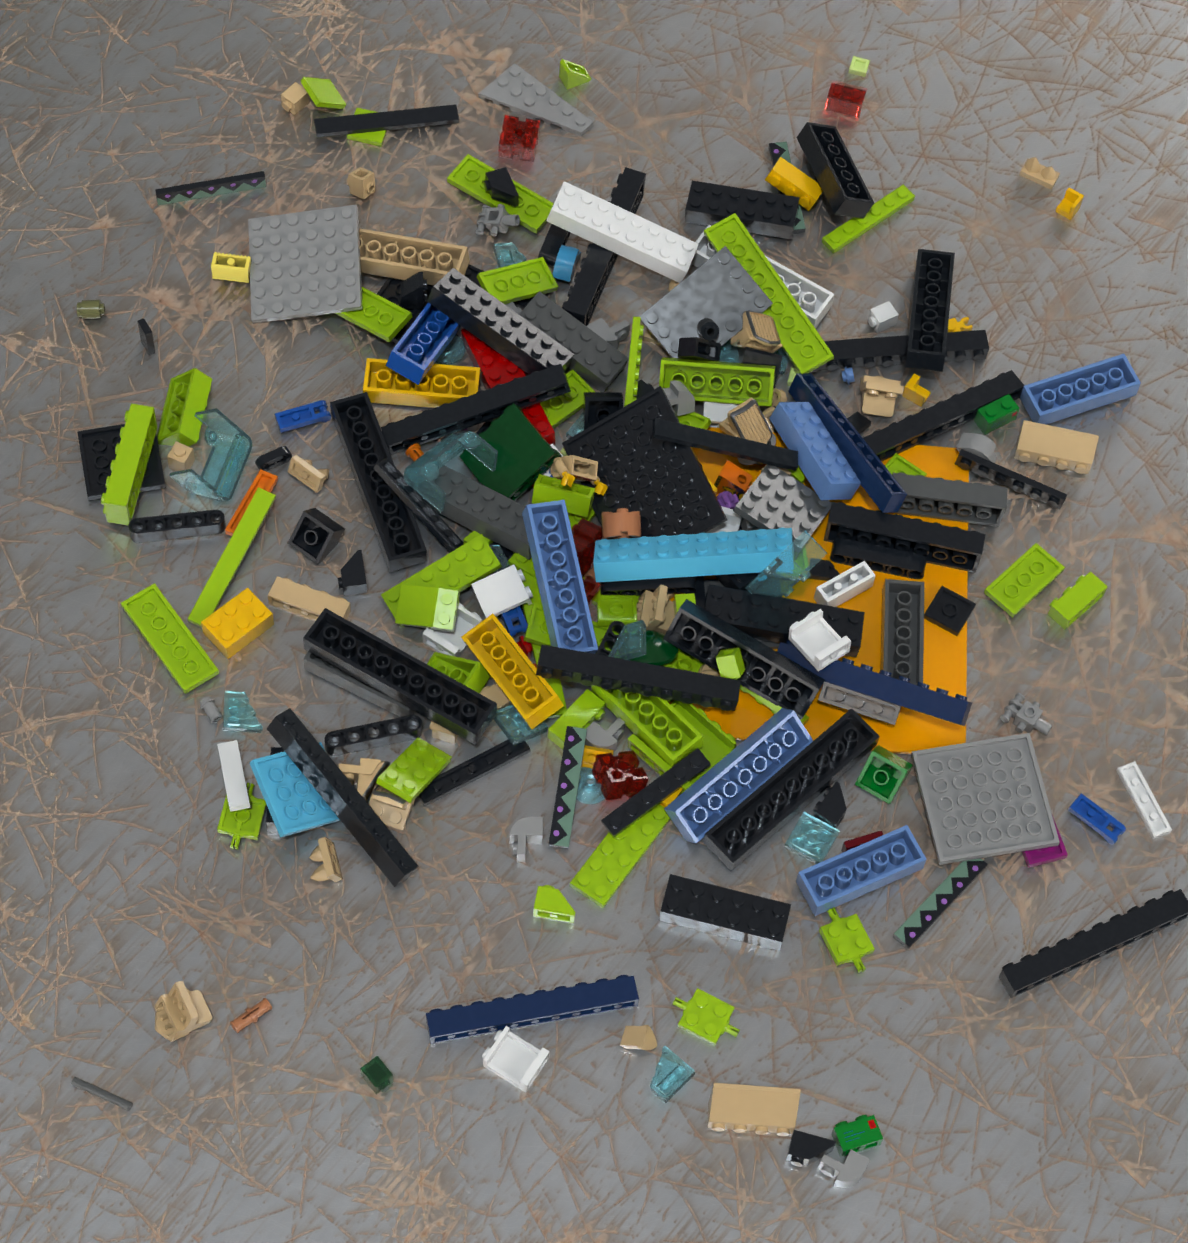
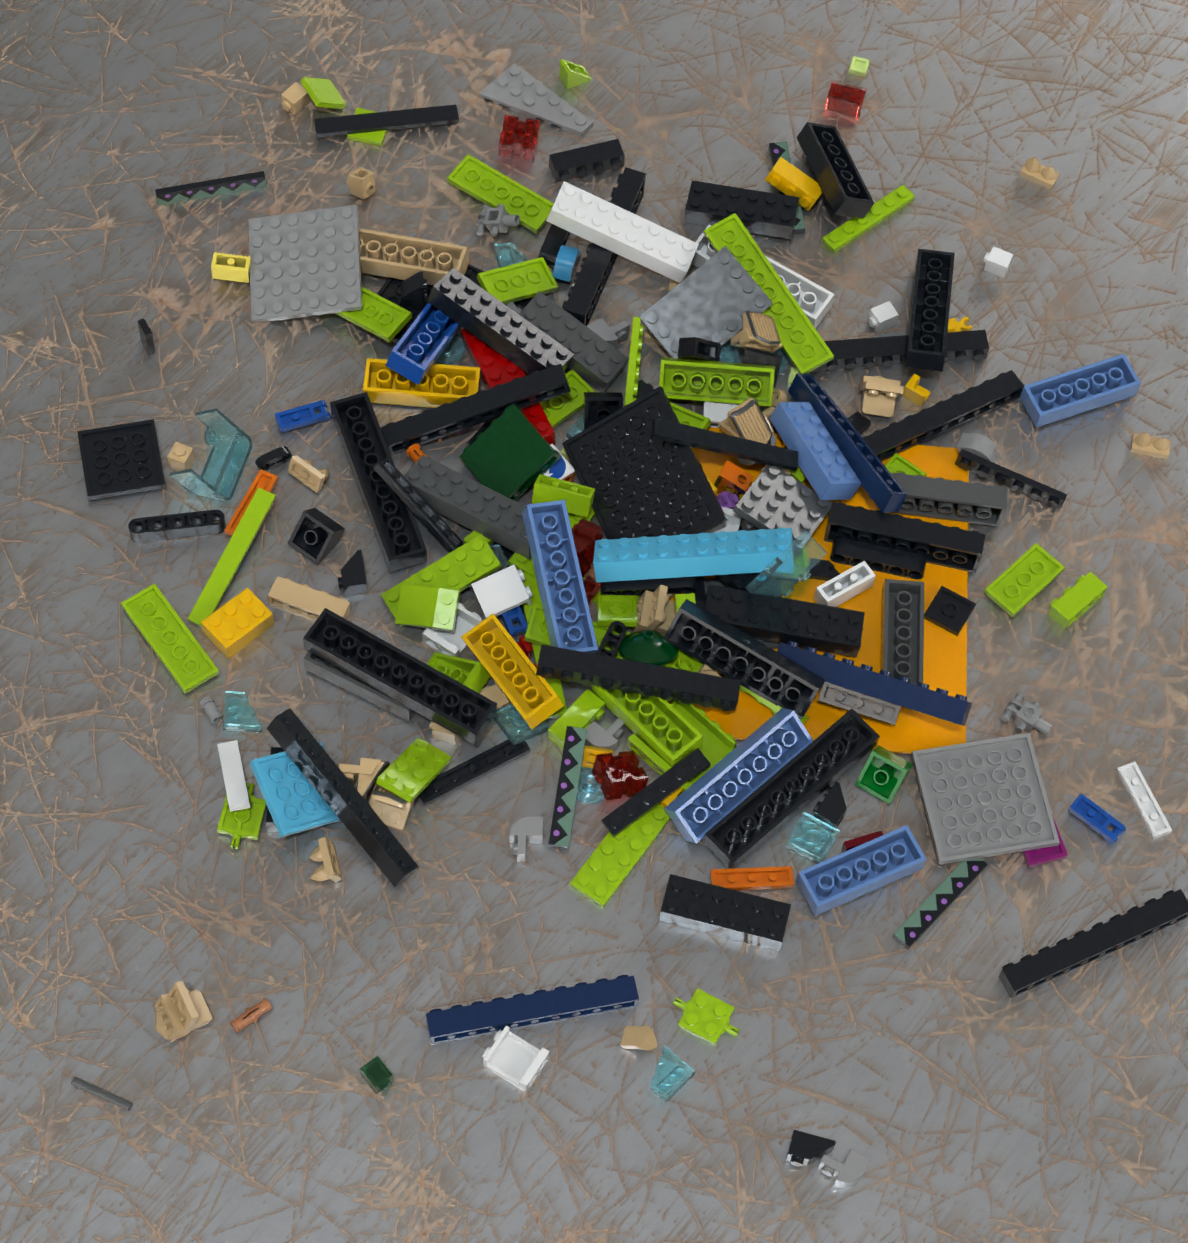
olive brick [77,300,105,319] -> none
lime brick [101,403,158,525] -> none
lime slope [157,368,212,446] -> none
black beam [325,715,422,756] -> none
clear light blue windscreen [404,431,498,512] -> none
black slope [483,167,519,207] -> none
lime slope [533,885,575,923] -> none
tan torso [550,455,608,496] -> none
nougat brick [601,508,641,540] -> none
clear light blue wing [608,620,646,660] -> none
light grey brick [663,381,695,416] -> none
black brick [697,318,719,341] -> none
tan slope [707,1083,801,1136] -> none
lime brick [716,647,745,680] -> none
white panel [788,609,851,671] -> none
lime plate [819,907,875,973] -> none
green brick [831,1115,883,1158] -> none
medium blue plate [841,367,855,385] -> none
green brick [974,394,1019,435] -> none
tan slope [1014,420,1099,474] -> none
yellow panel [1055,187,1084,220] -> none
none -> black brick [549,139,625,182]
none -> orange plate [710,866,794,891]
none -> white brick [983,246,1014,278]
none -> tan tile [1130,432,1171,459]

